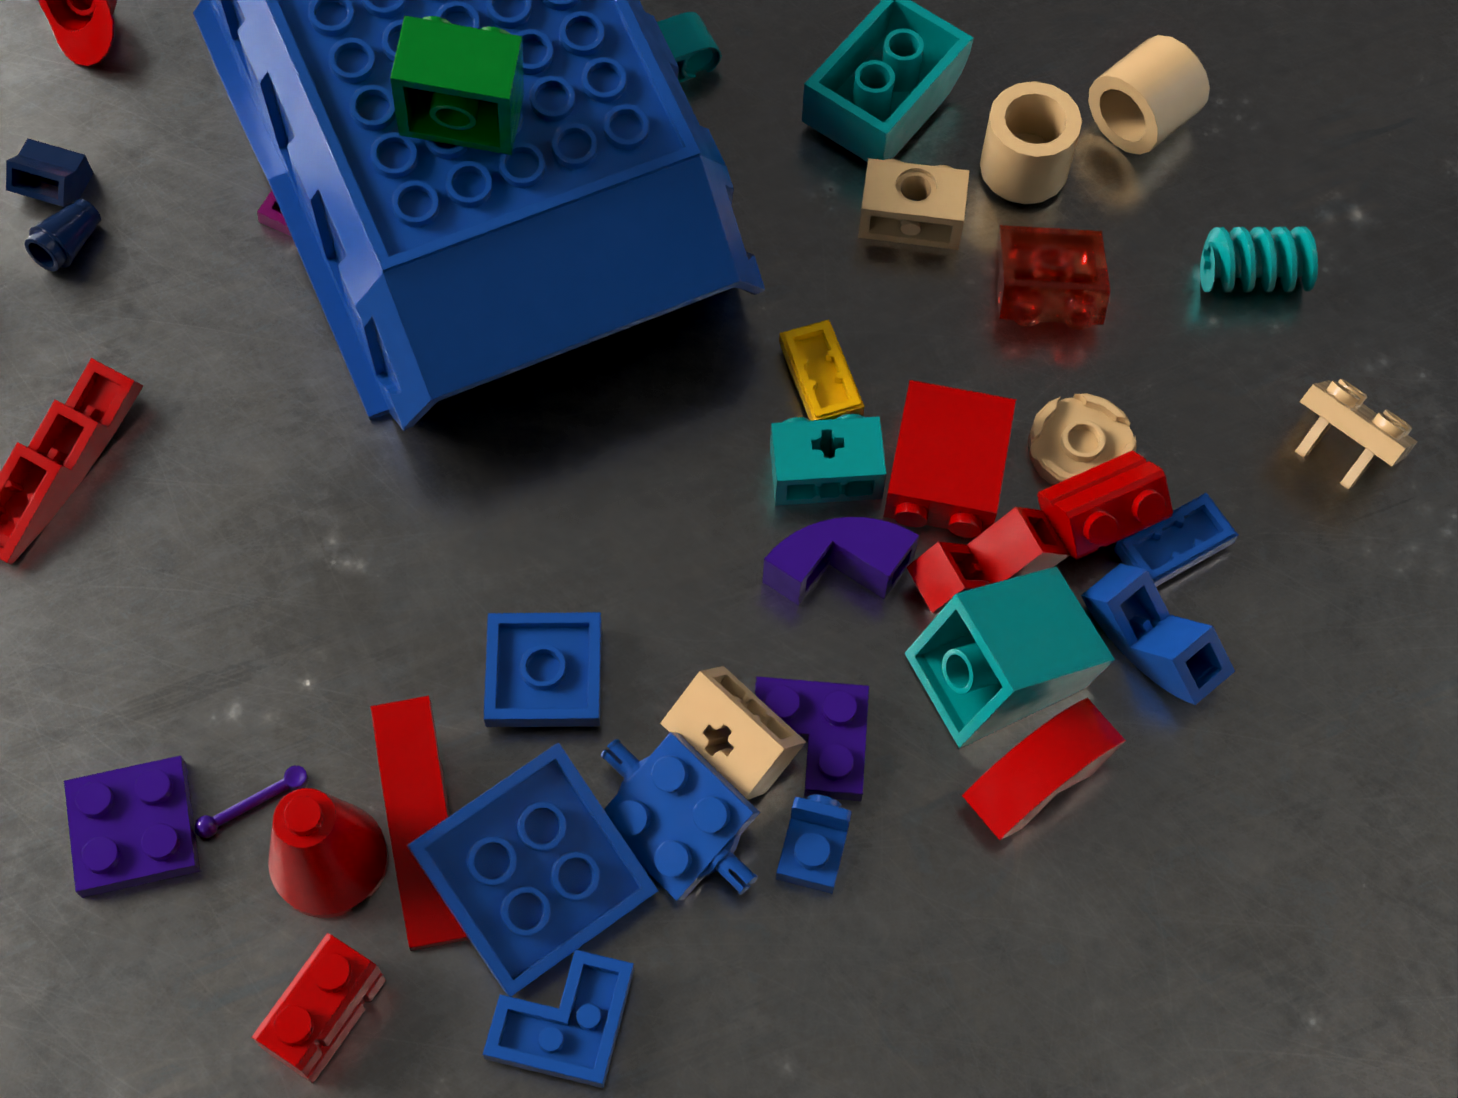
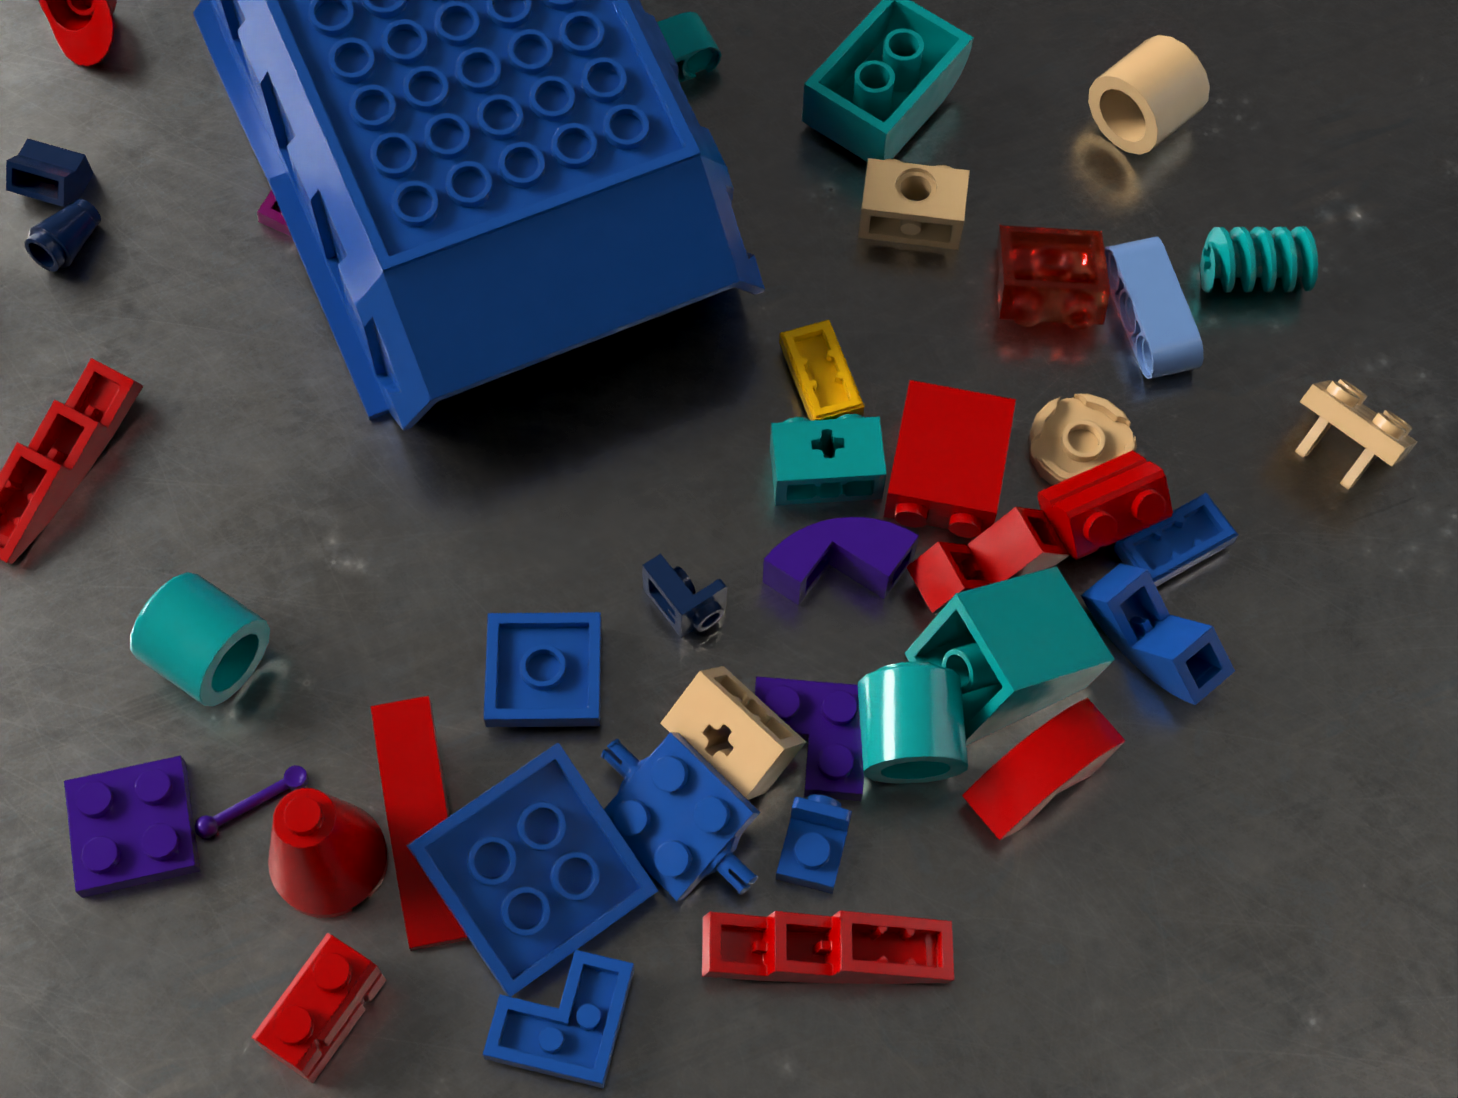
green brick [390,15,524,155] -> none
tan piece [980,81,1082,204] -> none
none -> teal piece [130,572,270,707]
none -> dark blue bracket [642,553,728,638]
none -> red slope [702,910,954,984]
none -> teal piece [858,661,968,784]
none -> medium blue beam [1103,237,1204,379]

